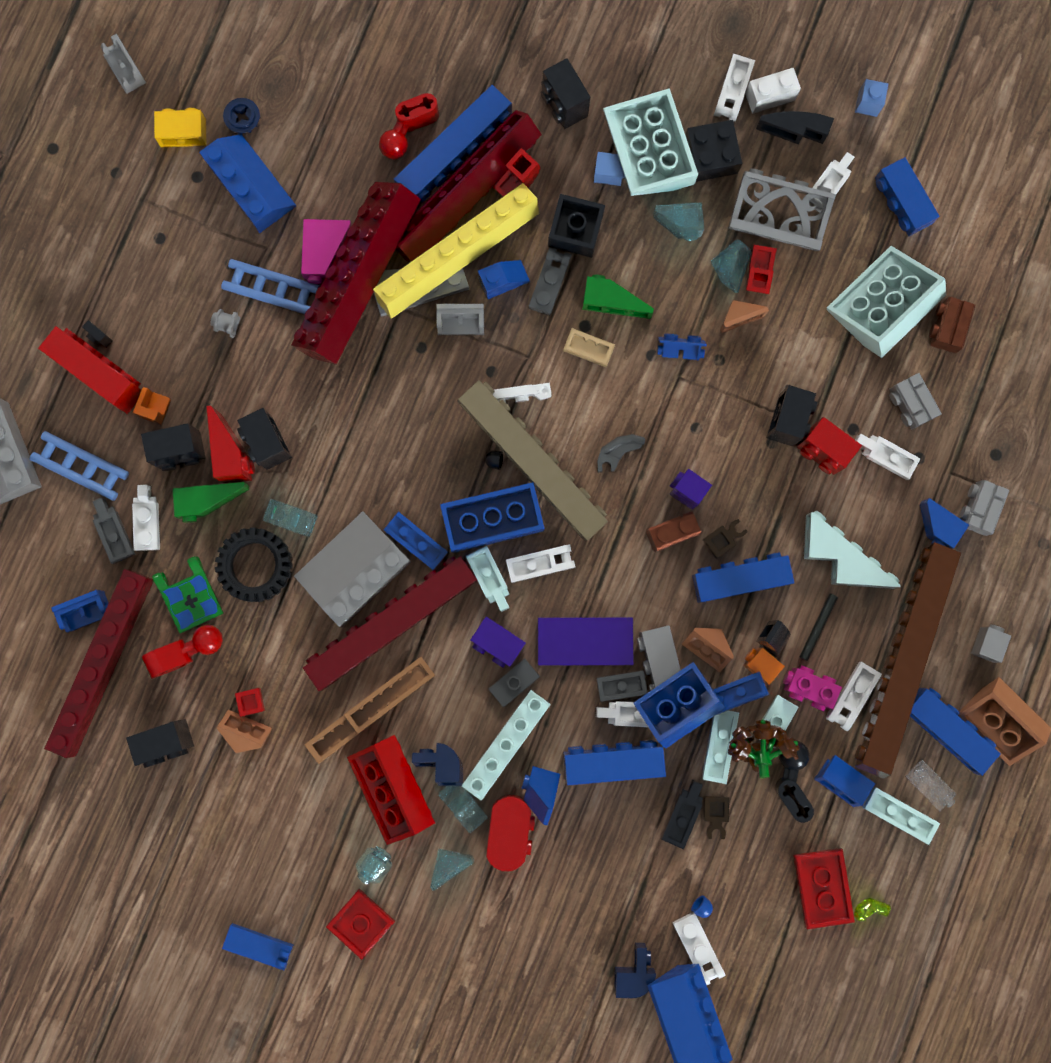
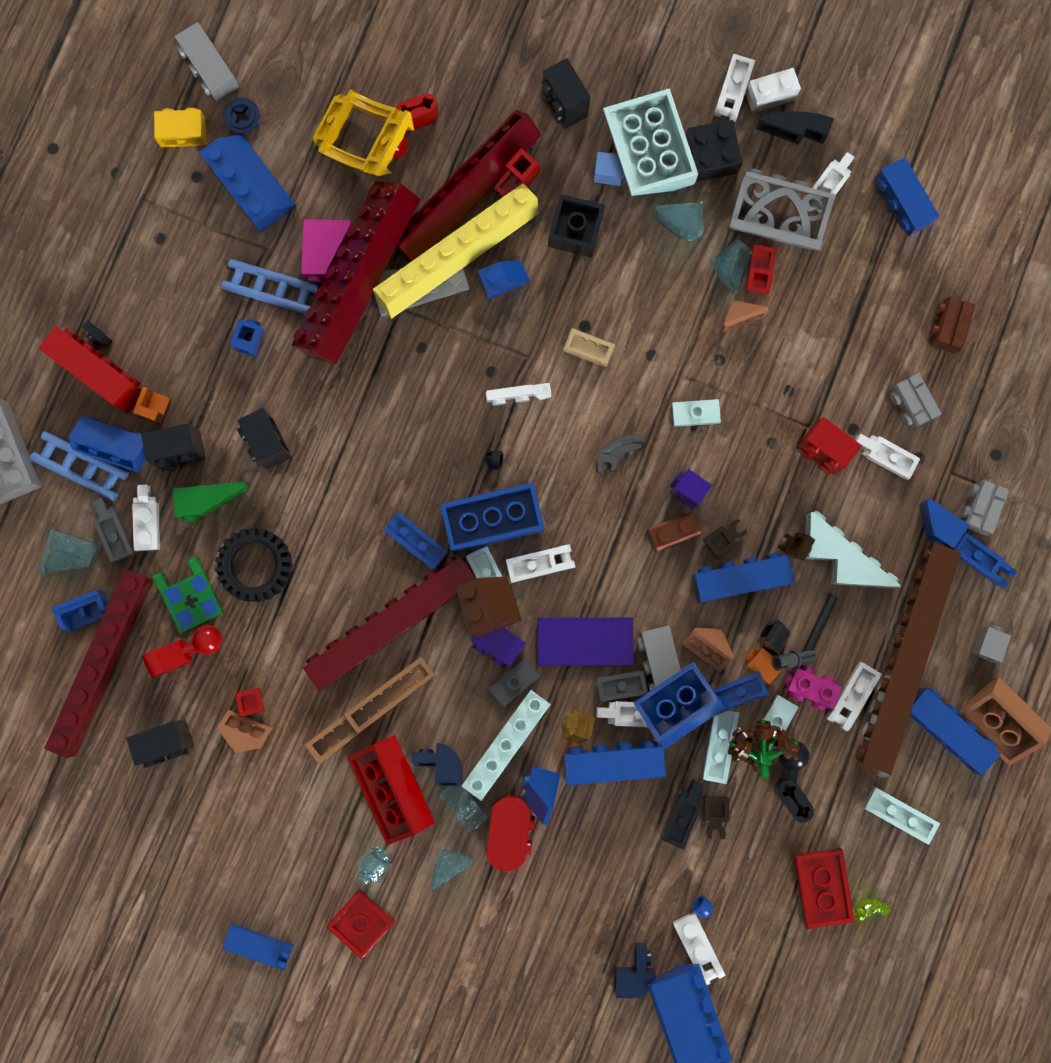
light grey hinge [101,34,146,94] -> none
red slope [206,406,255,484] -> none
light grey brick [211,309,240,338] -> none
clear light blue slope [262,498,318,538] -> none
light grey slope [294,511,411,627] -> none
blue brick [394,85,512,203] -> none
light grey hinge [437,304,484,335] -> none
dark tan brick [457,380,608,541] -> none
dark grey plate [529,247,572,316] -> none
green slope [582,274,654,319] -> none
blue hinge [657,334,707,360] -> none
black brick [766,385,818,446] -> none
blue hinge [814,755,875,807] -> none
light aqua slope [827,246,947,358] -> none
medium blue brick [855,79,888,117] -> none
clear hinge [905,760,957,811] -> none
none -> clear light blue wing [38,529,99,574]
none -> blue brick [68,415,146,473]
none -> light grey brick [174,22,239,102]
none -> blue brick [230,318,265,358]
none -> yellow wedge [313,89,414,176]
none -> reddish brown slope [456,576,522,638]
none -> clear yellow brick [561,709,596,743]
none -> light aqua plate [671,399,721,427]
none -> dark grey axle [772,650,817,671]
none -> dark brown plate [778,533,815,560]
none -> blue hinge [953,532,1017,589]

